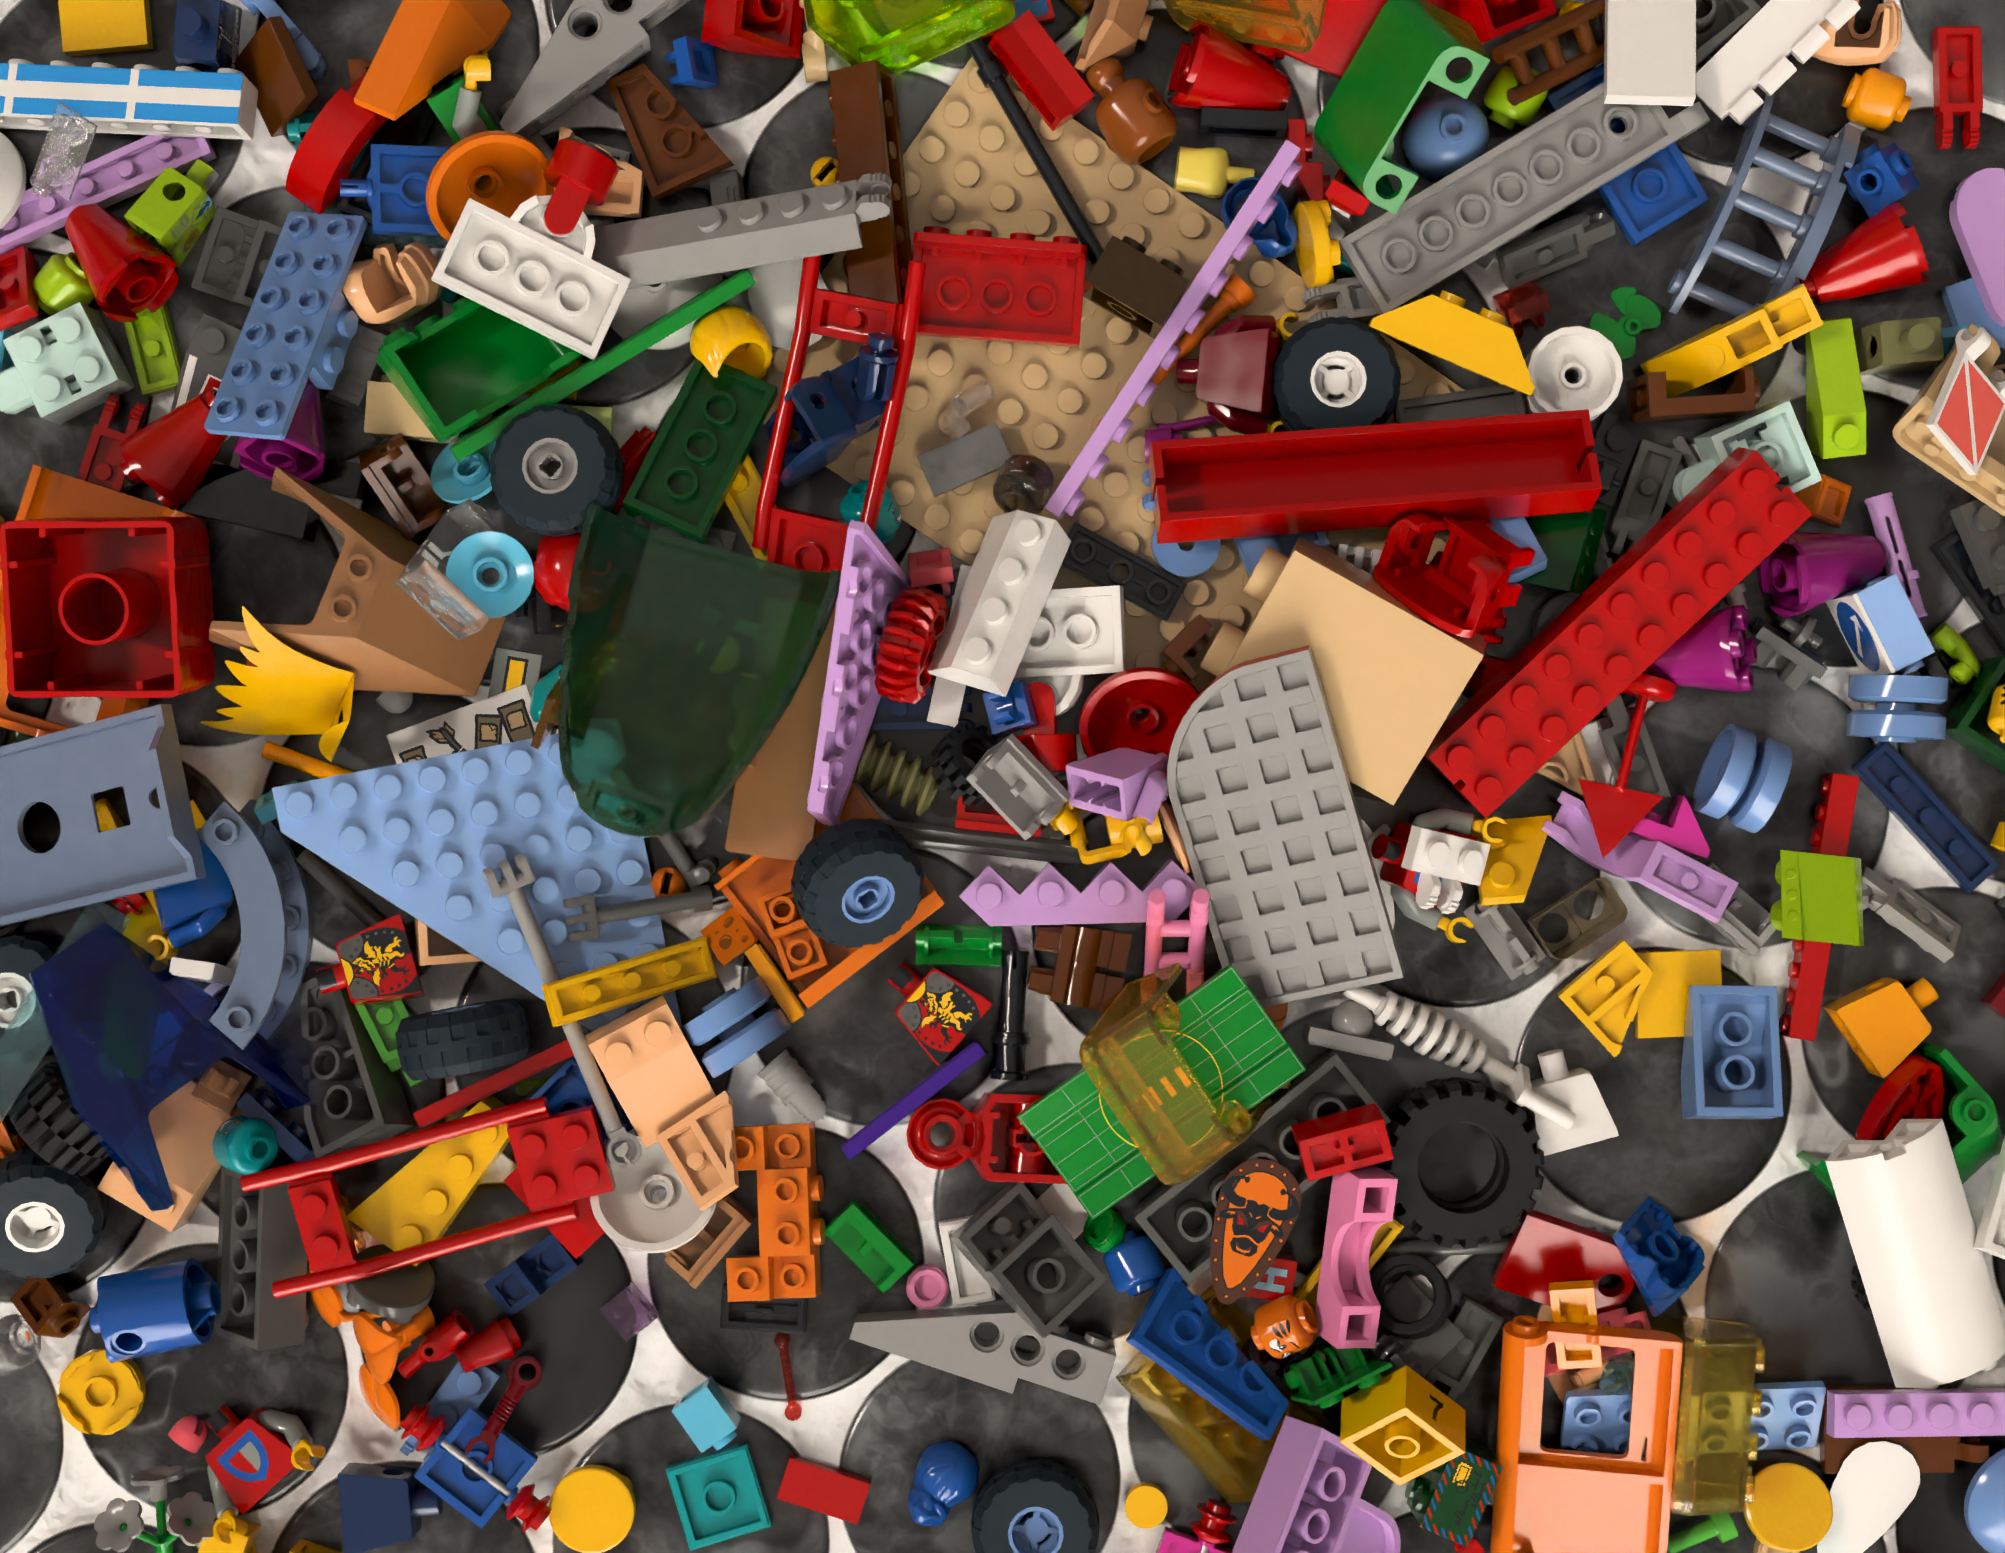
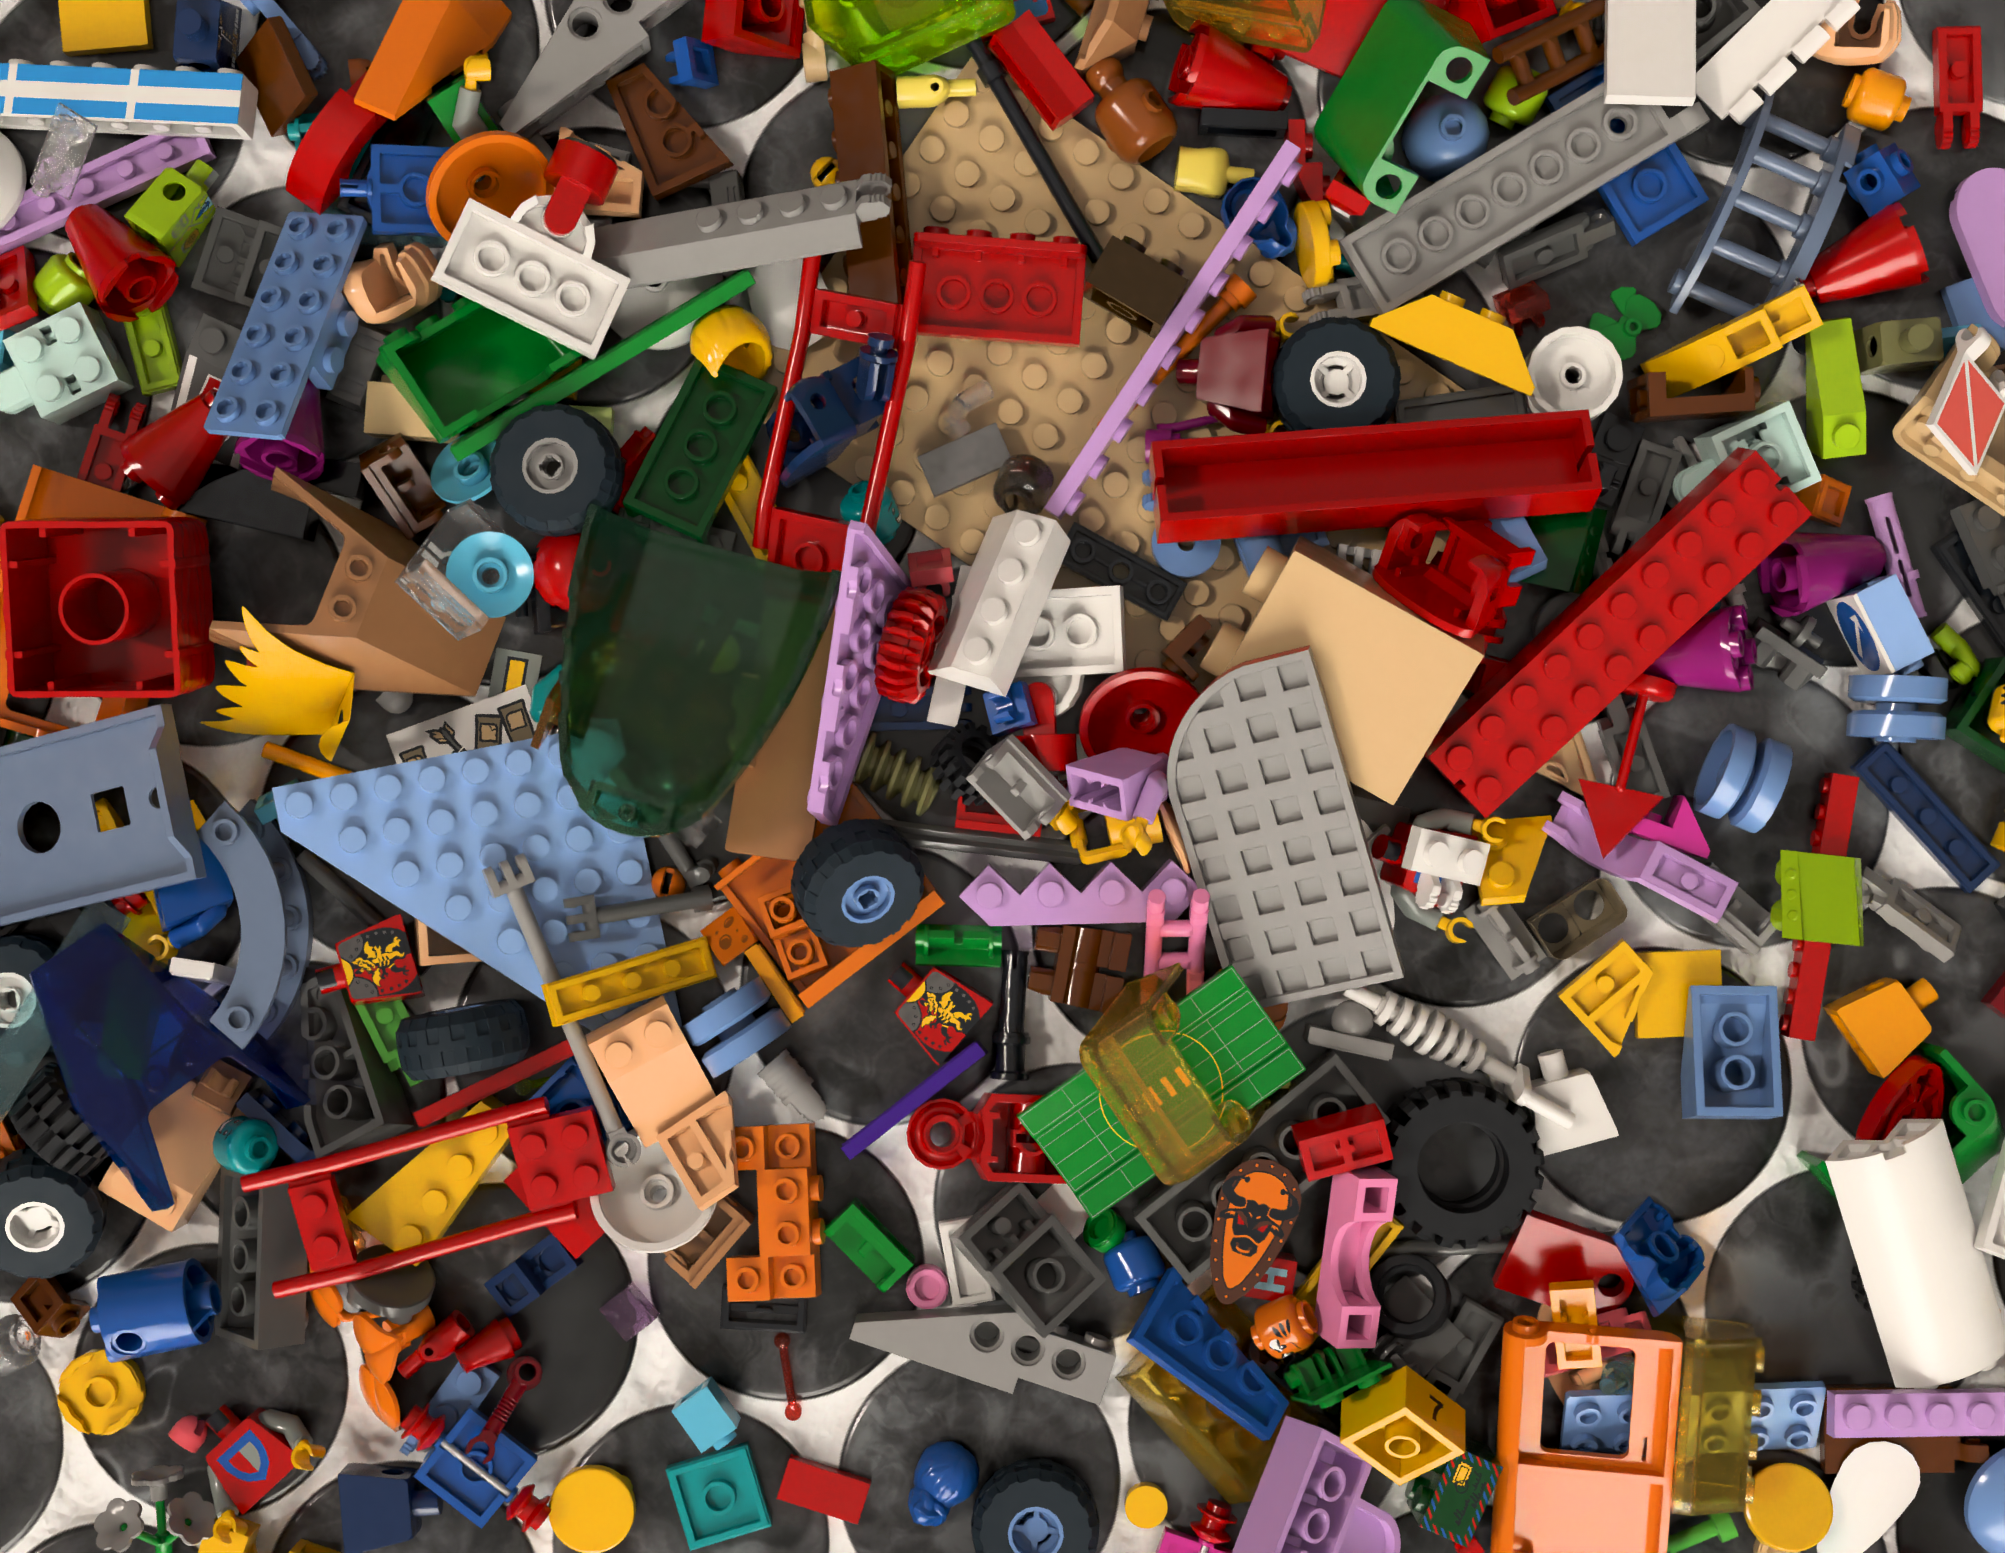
none -> light yellow piece [896,74,977,109]

